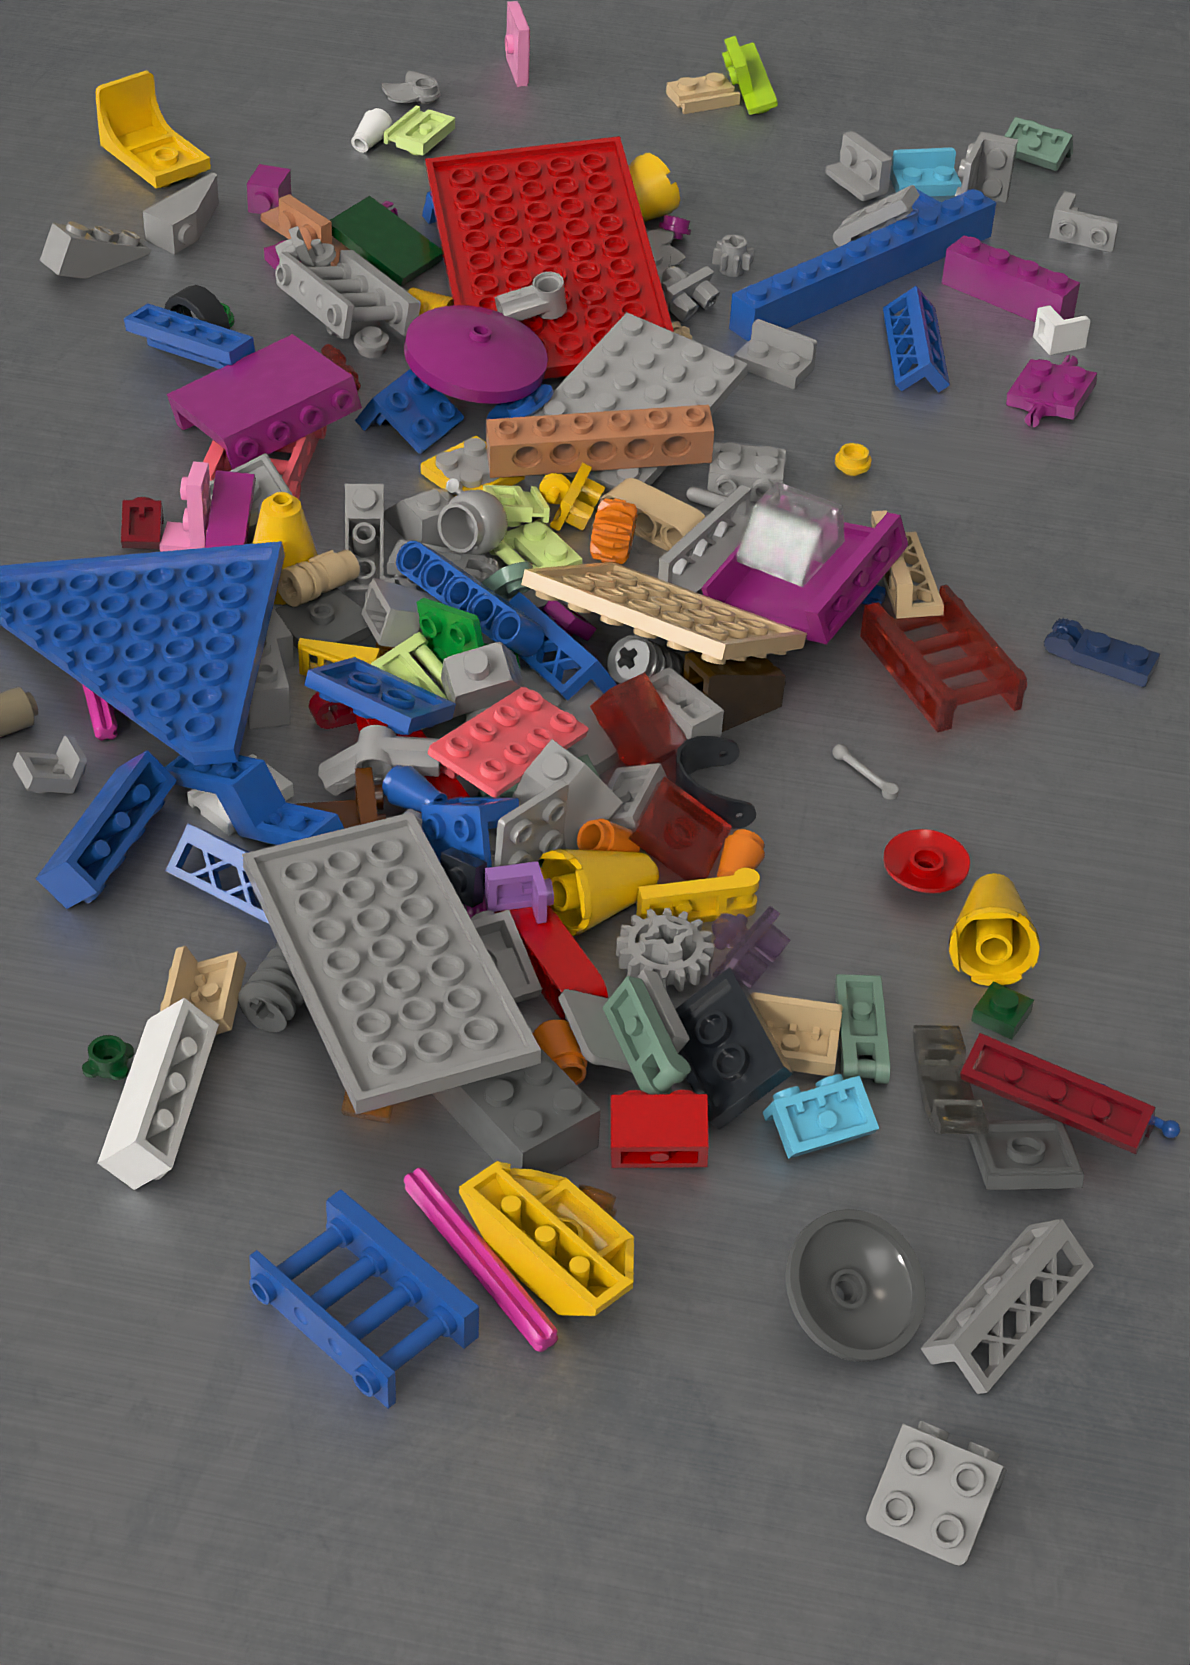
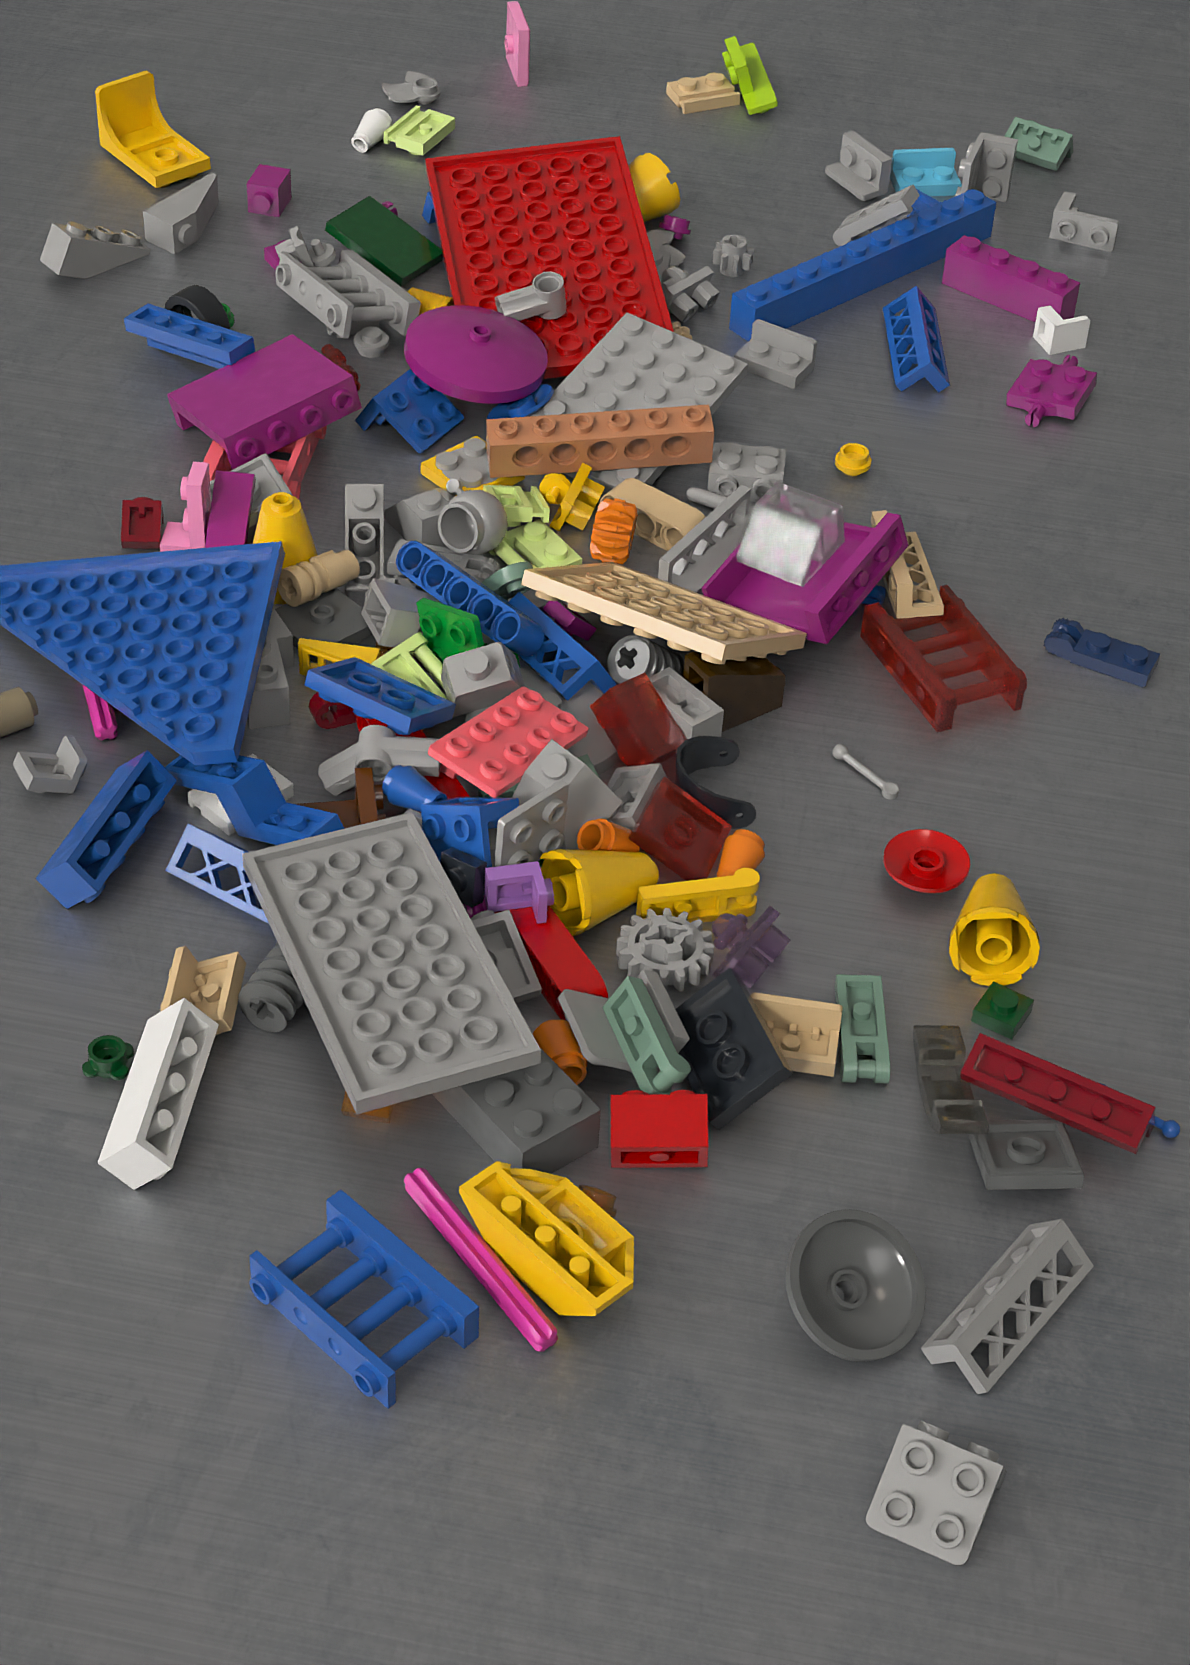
nougat bracket [261,194,350,266] -> none
medium azure bracket [762,1074,879,1159] -> none

